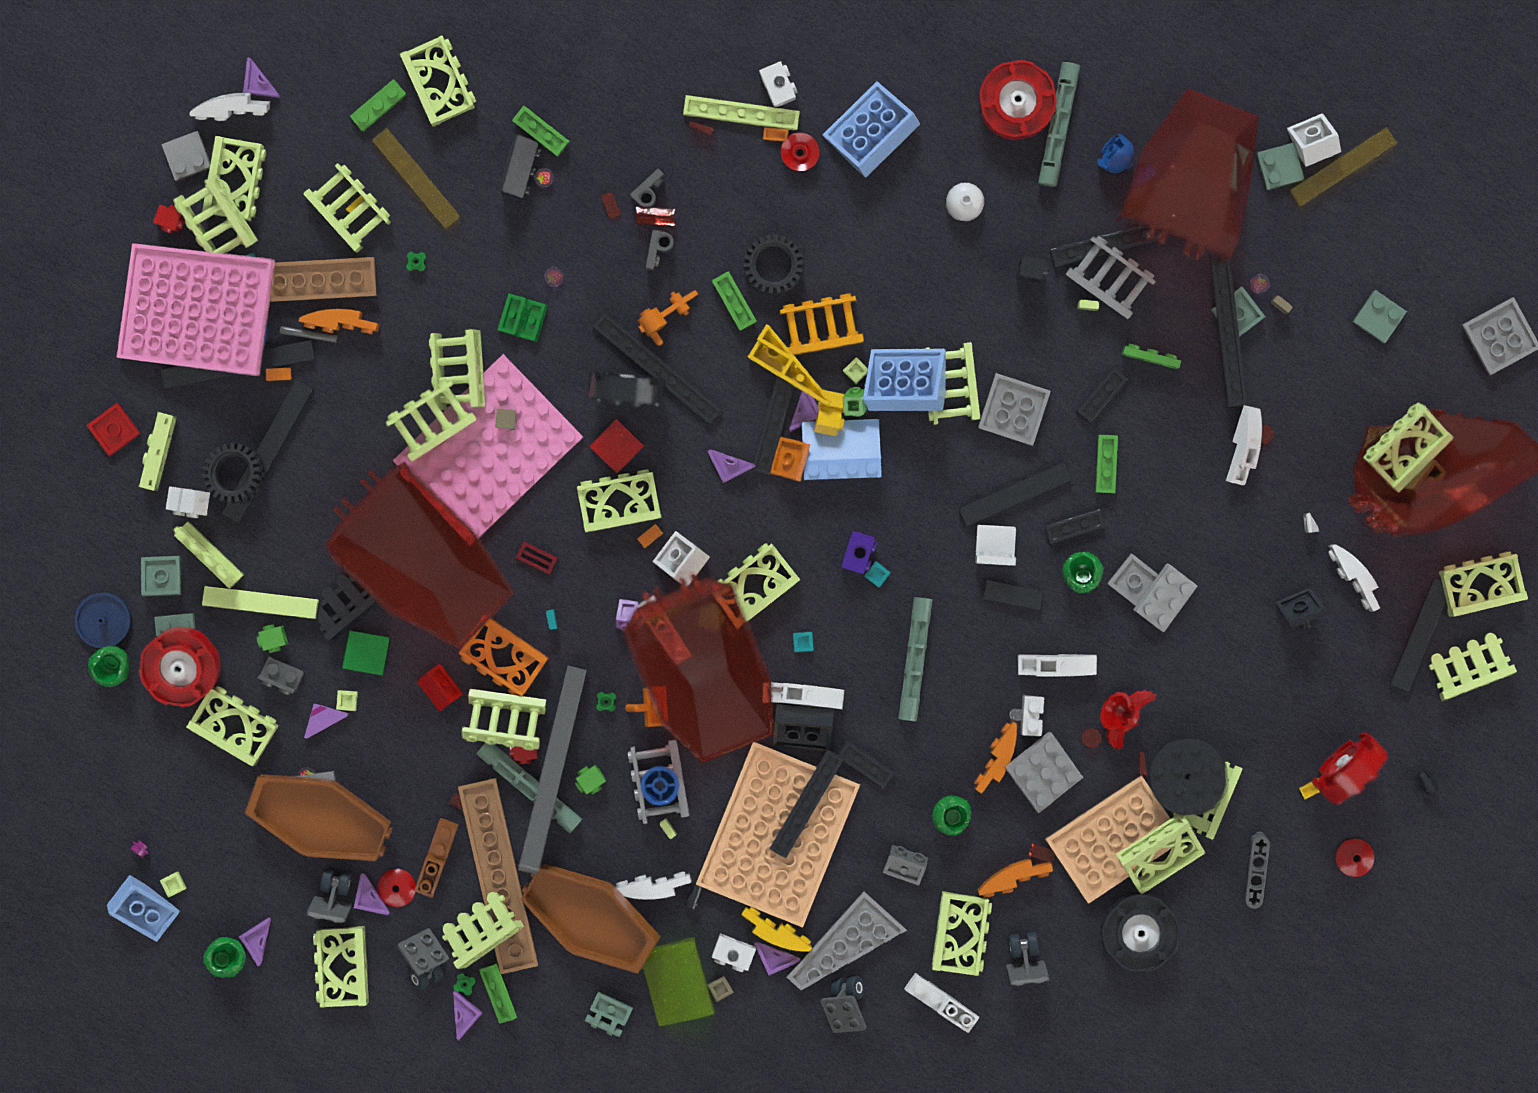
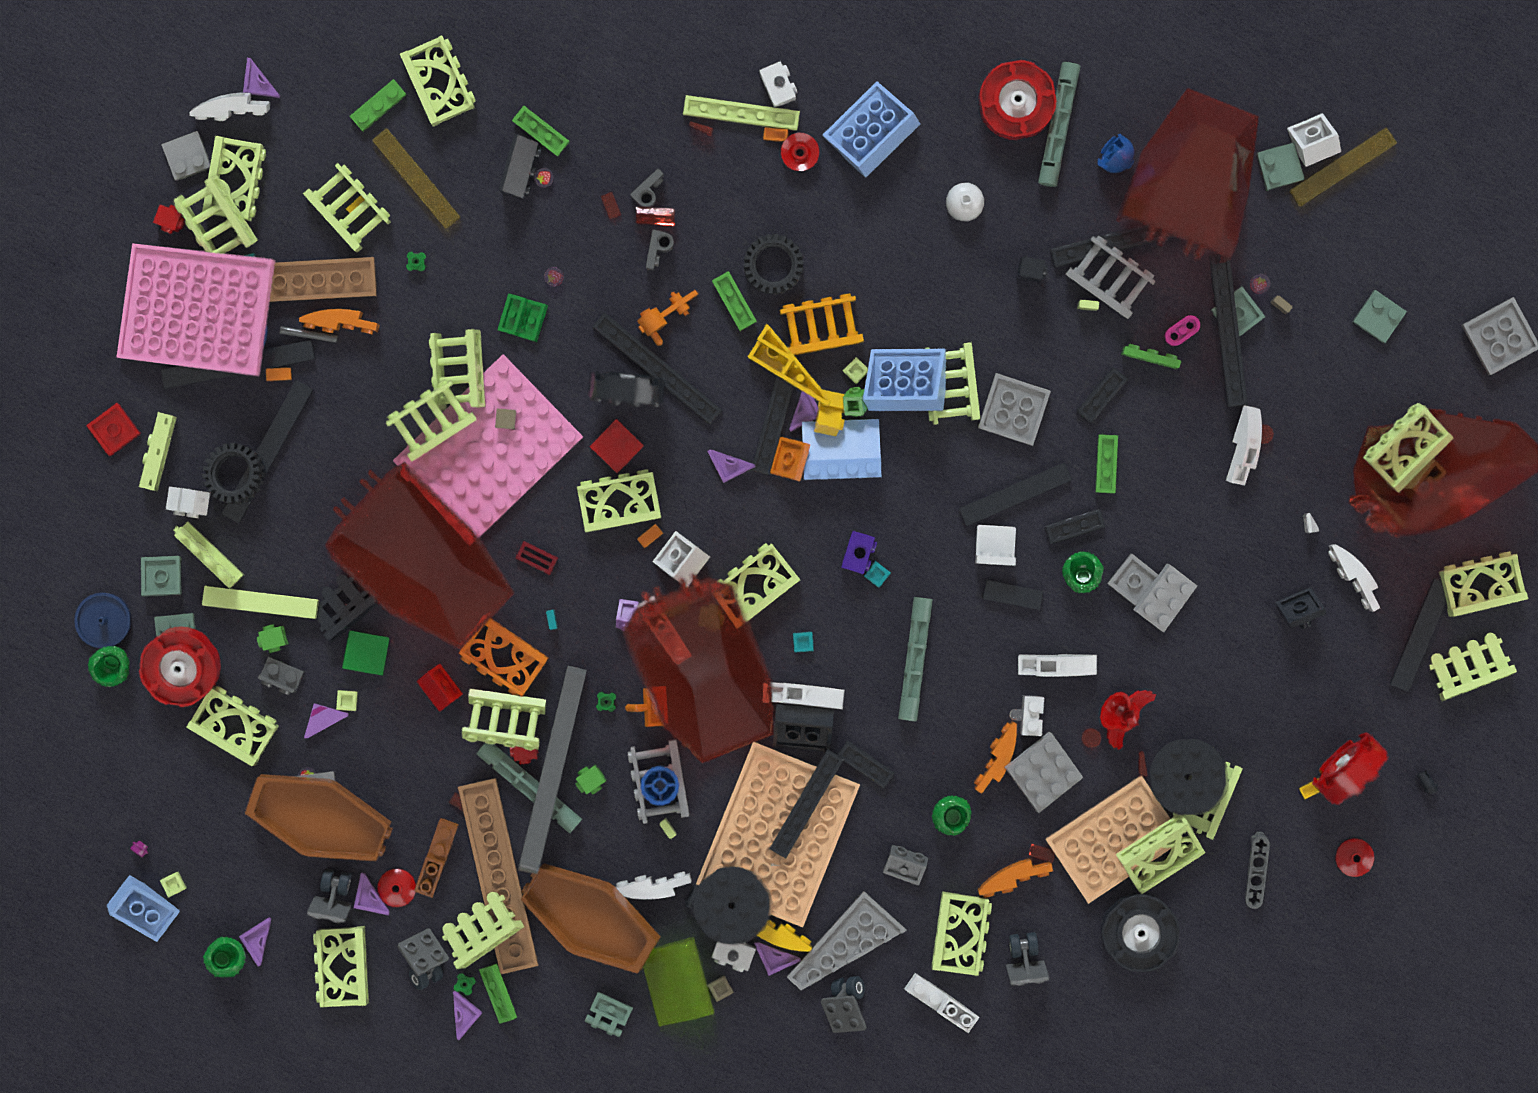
none -> black piece [693,867,773,945]
none -> dark pink plate [1164,315,1200,346]

